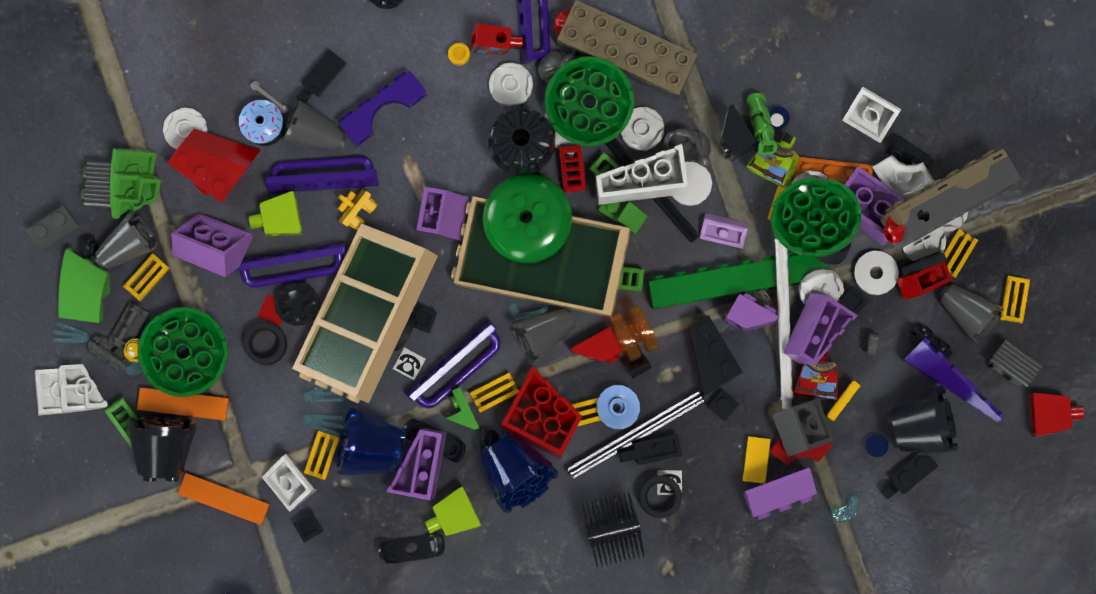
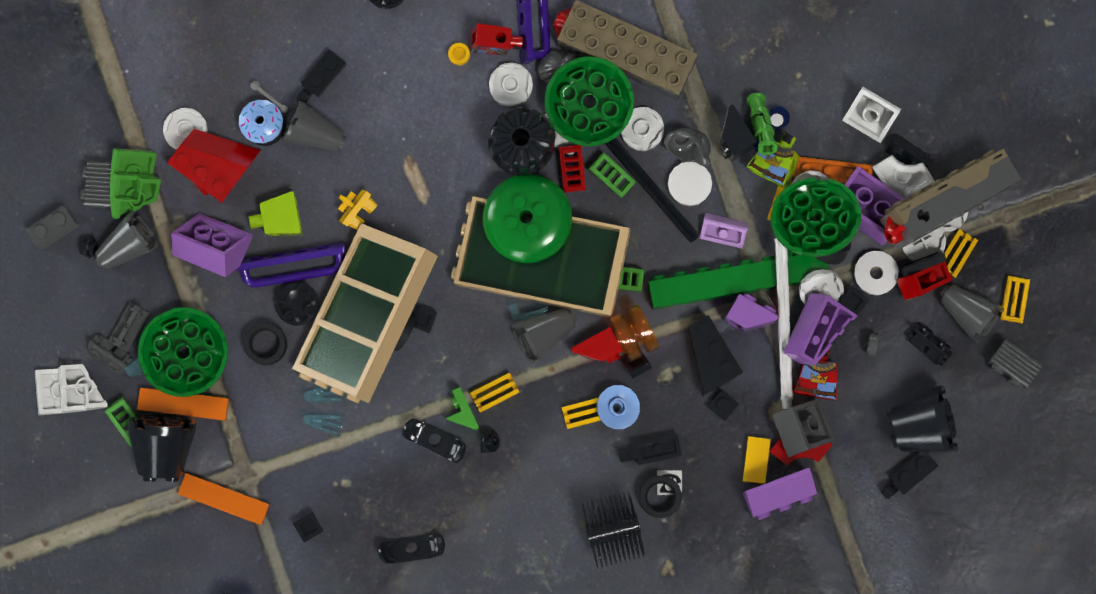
clear light blue piece [51,321,90,343] -> none
bright green slope [58,248,110,323] -> none
yellow tile [123,253,170,302] -> none
yellow tile [123,339,140,362] -> none
red sticker [257,295,282,326] -> none
white slope [262,454,317,512] -> none
dark purple piece [266,156,379,193] -> none
yellow tile [304,431,340,480] -> none
clear blue cone [336,407,406,476] -> none
dark purple arch [339,71,427,148] -> none
medium lavender wedge [387,428,447,500] -> none
white sticker [393,347,426,380] -> none
dark purple piece [405,320,501,409] -> none
medium lavender slope [417,187,470,241] -> none
lime torso [425,487,482,536] -> none
clear blue cone [480,432,558,513] -> none
red wedge [501,366,582,460] -> none
axle [566,390,705,479] -> none
white wedge [595,144,688,205] -> none
bright green slope [598,202,647,235] -> none
yellow tile [826,381,861,423] -> none
clear light blue arm [832,495,861,523] -> none
clear blue tile [865,435,888,457] -> none
dark purple wedge [902,337,1005,423] -> none
red torso [1030,393,1084,437] -> none

